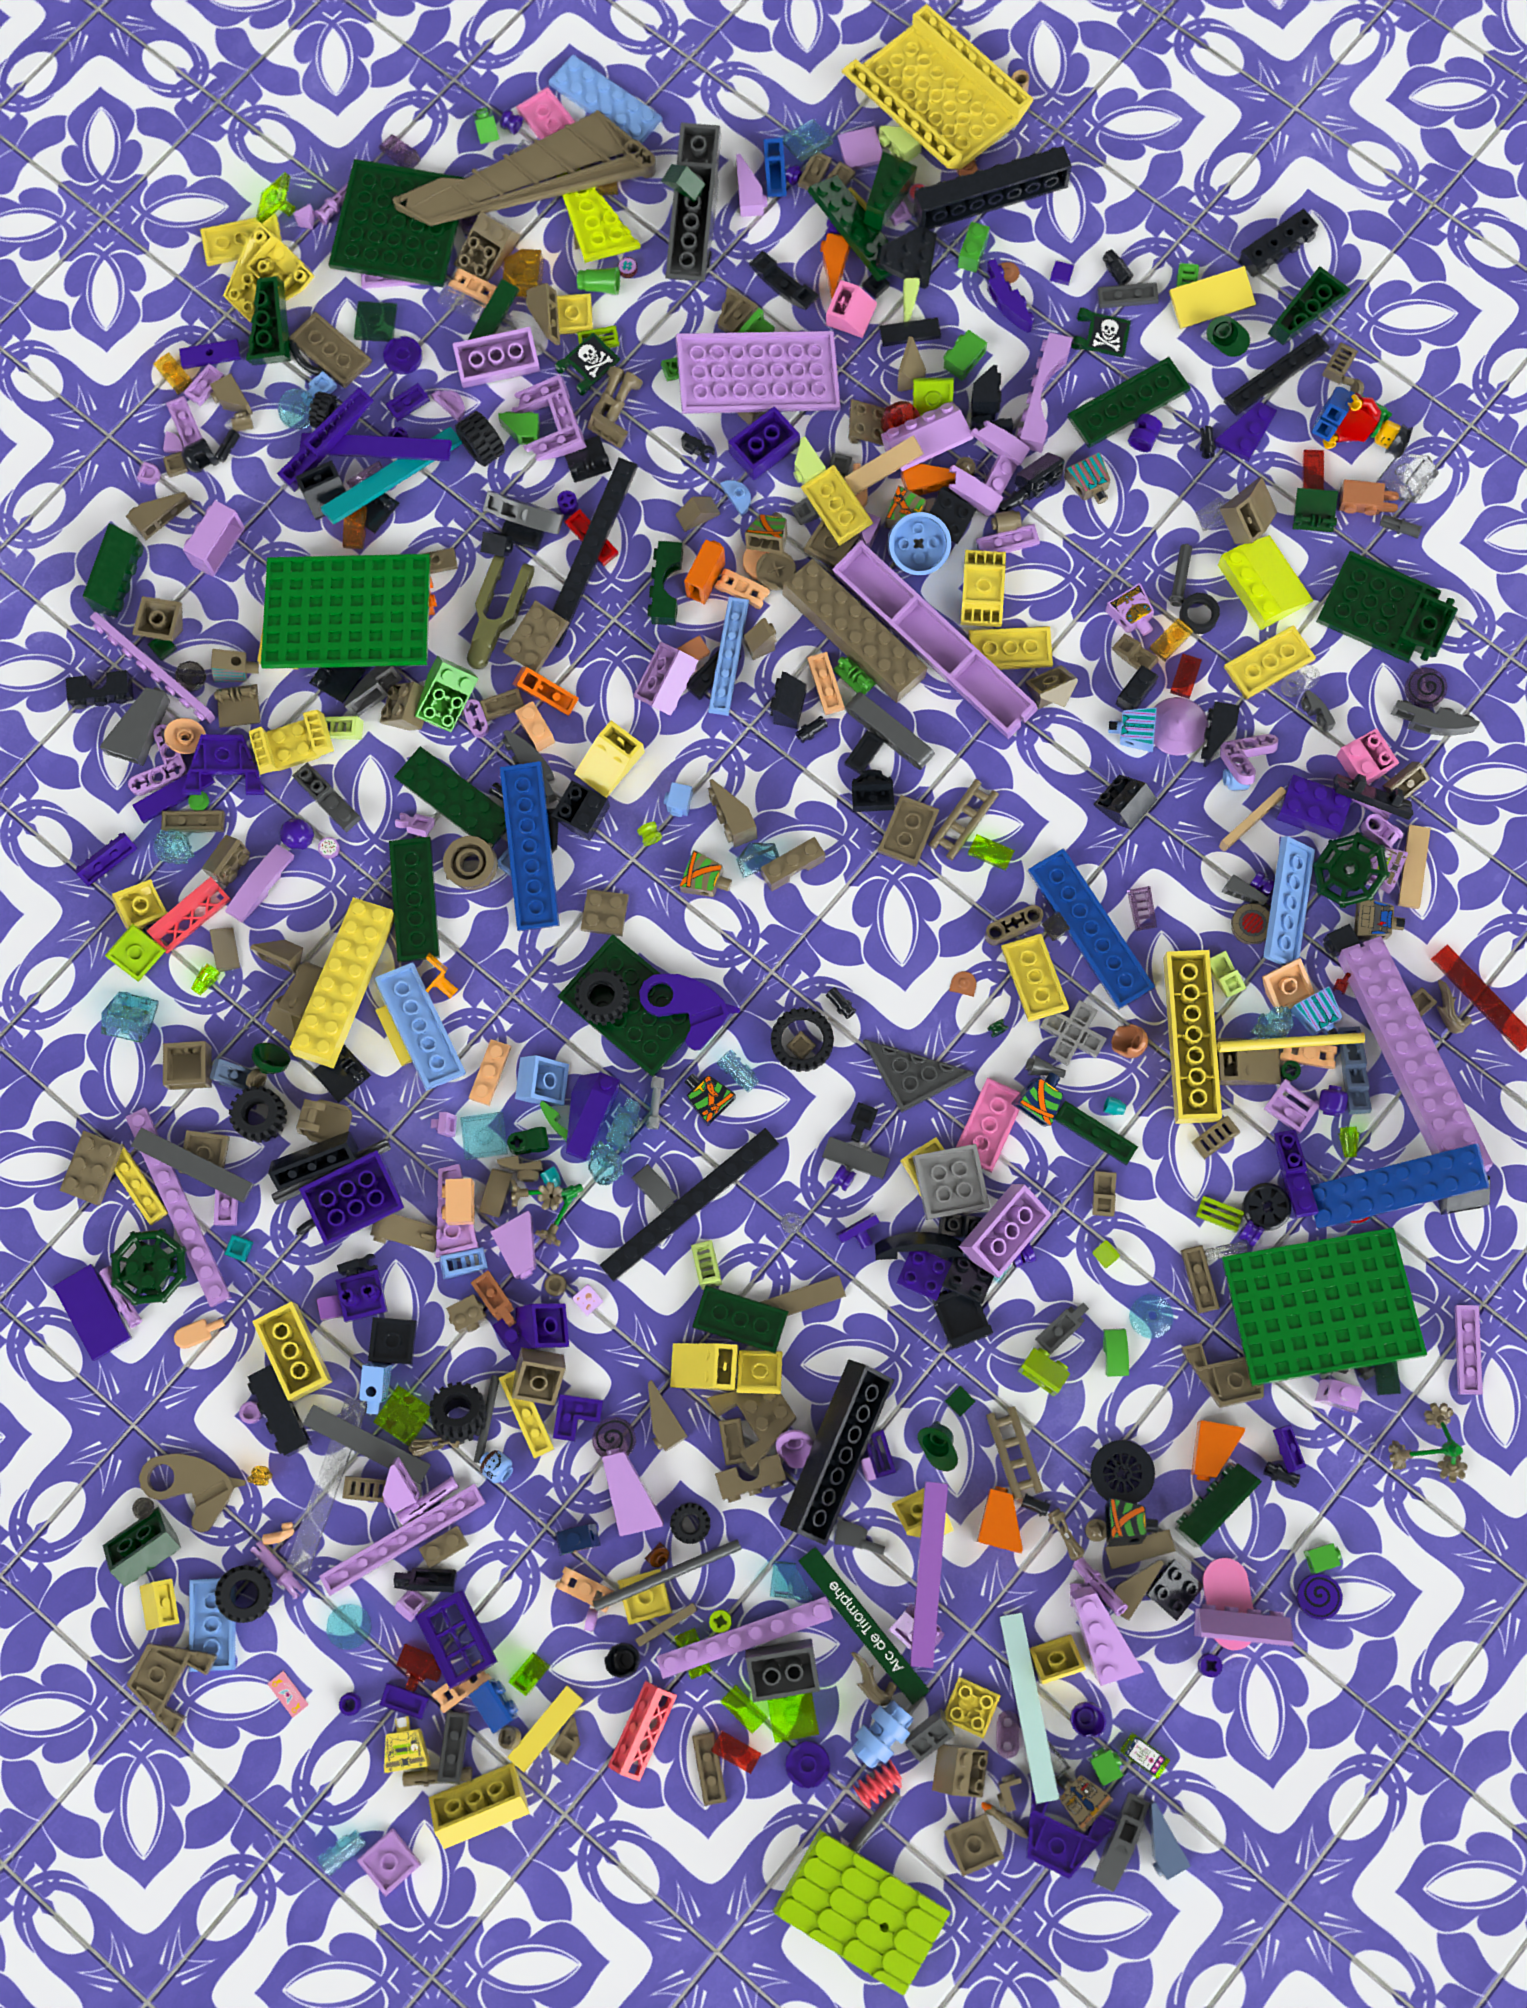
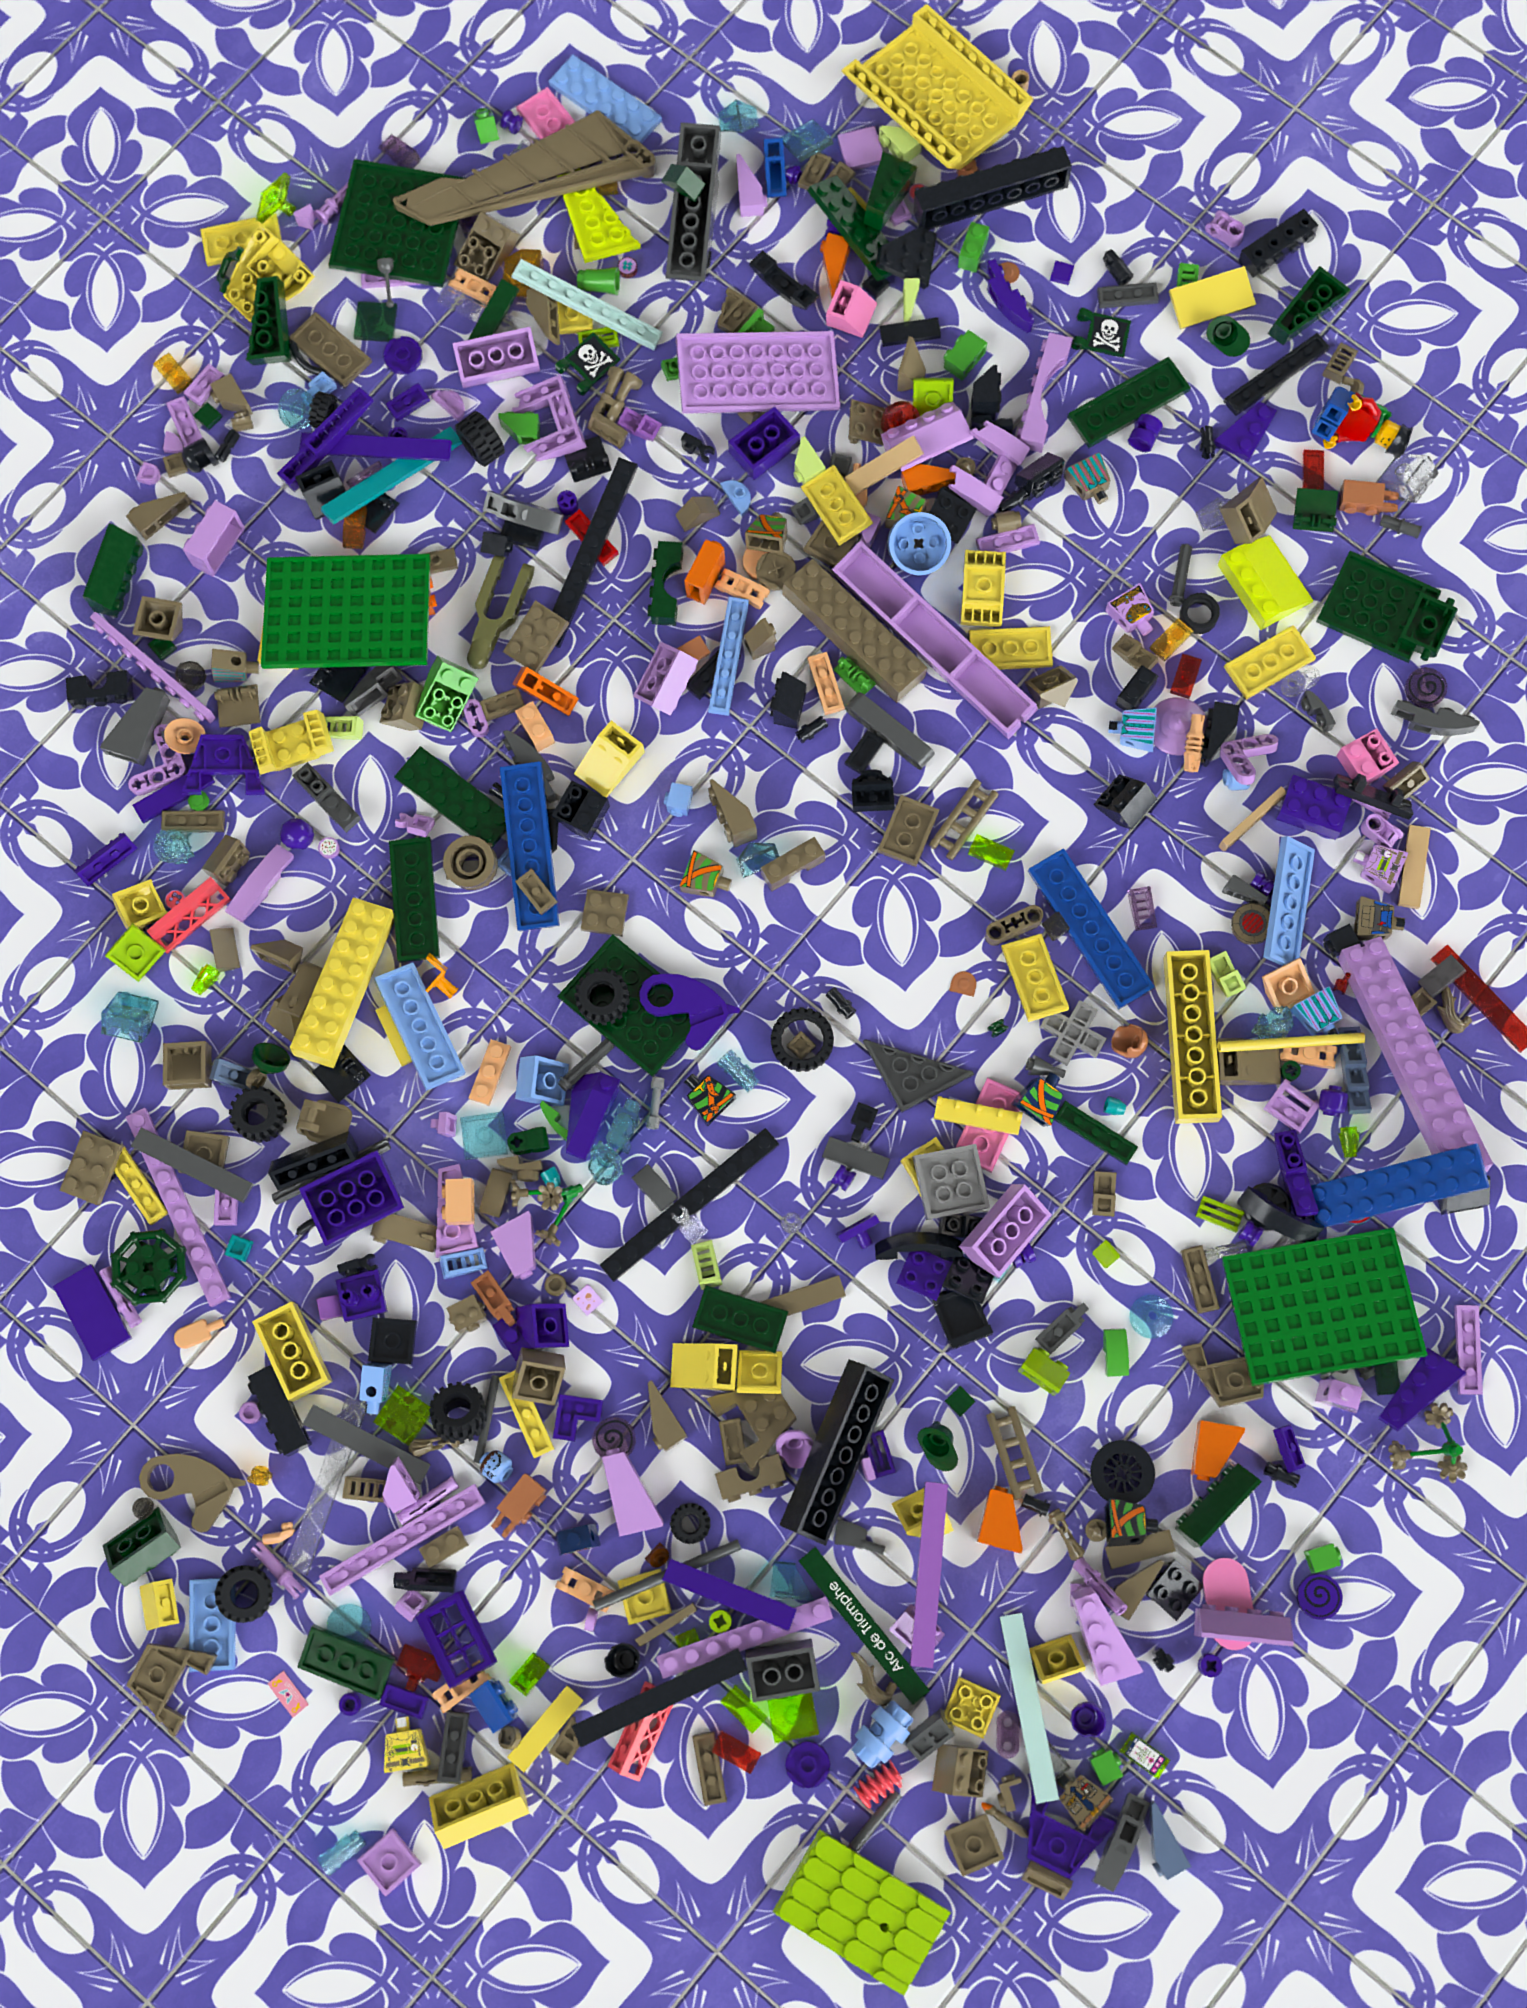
dark purple tile [179,339,241,370] -> none
lime wheel [637,821,662,846] -> none
dark tan slope [1191,1115,1241,1160] -> none
dark green plate [1312,832,1390,908] -> none
none -> tile [165,890,186,910]
none -> dark green tile [193,402,222,431]
none -> dark green helmet [217,246,244,294]
none -> dark green tile [297,1624,396,1701]
none -> dark grey hinge [377,258,394,308]
none -> nougat hinge [491,1473,548,1538]
none -> light aqua tile [512,259,663,351]
none -> dark tan plate [515,868,558,915]
none -> dark grey axle [558,1039,614,1091]
none -> black tile [572,1648,747,1748]
none -> medium lavender slope [617,407,662,442]
none -> dark purple slope [662,1559,797,1631]
none -> clear plate [671,1205,708,1245]
none -> clear light blue slope [718,99,759,133]
none -> light yellow hinge [934,1096,1023,1135]
none -> dark tan tile [1021,1860,1073,1900]
none -> black plate [1152,1647,1175,1673]
none -> light nougat hinge [1184,714,1205,773]
none -> lavender piece [1205,210,1244,247]
none -> black slope [1237,1186,1324,1243]
none -> dark purple wing [1379,1348,1467,1432]
none -> flat silver tile [1418,955,1466,998]

